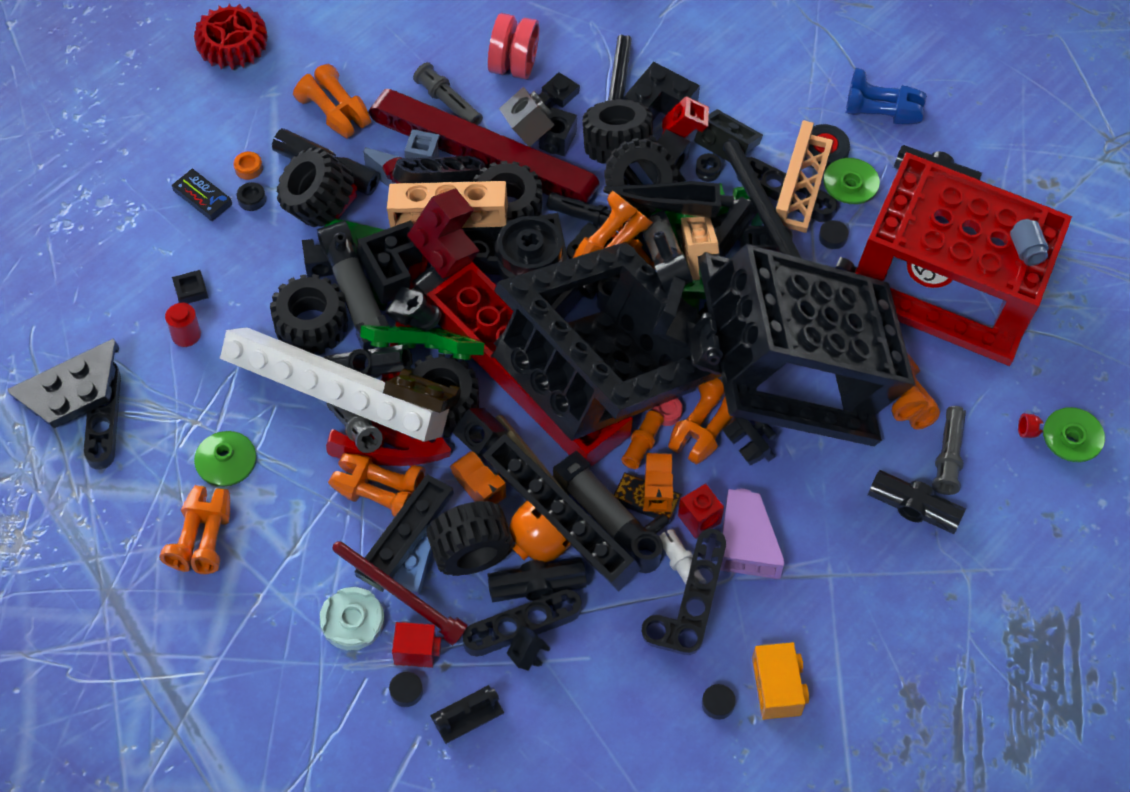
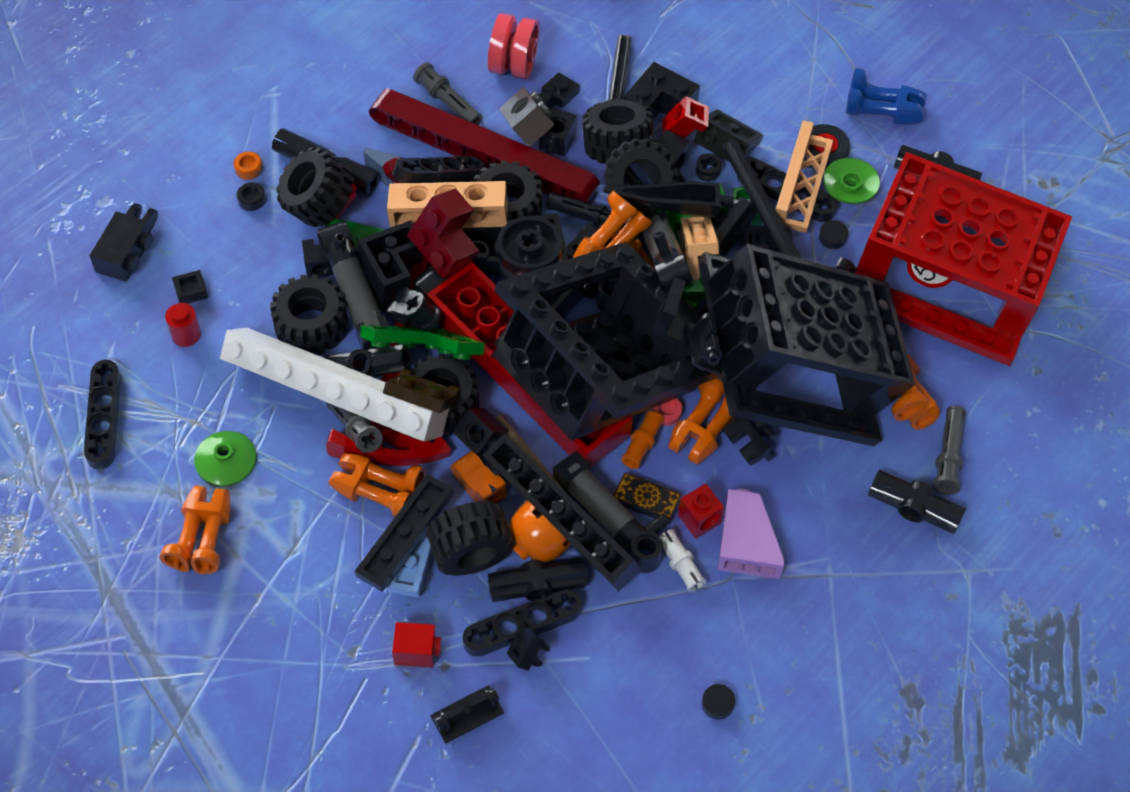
wing [7,338,119,428] -> none
black tile [172,168,232,221] -> none
red gear [194,3,268,70] -> none
orange piece [293,64,372,139] -> none
light aqua tile [320,587,384,651] -> none
dark red piece [332,541,468,646] -> none
black tile [389,672,423,707] -> none
sand blue brick [404,129,439,158] -> none
black beam [641,529,726,655] -> none
orange leg [643,453,673,512] -> none
light orange brick [752,642,809,720] -> none
sand blue brick [1010,219,1049,266] -> none
red hinge [1018,413,1044,438] -> none
bright green dish [1043,407,1105,462] -> none
none -> black hinge [89,203,158,282]

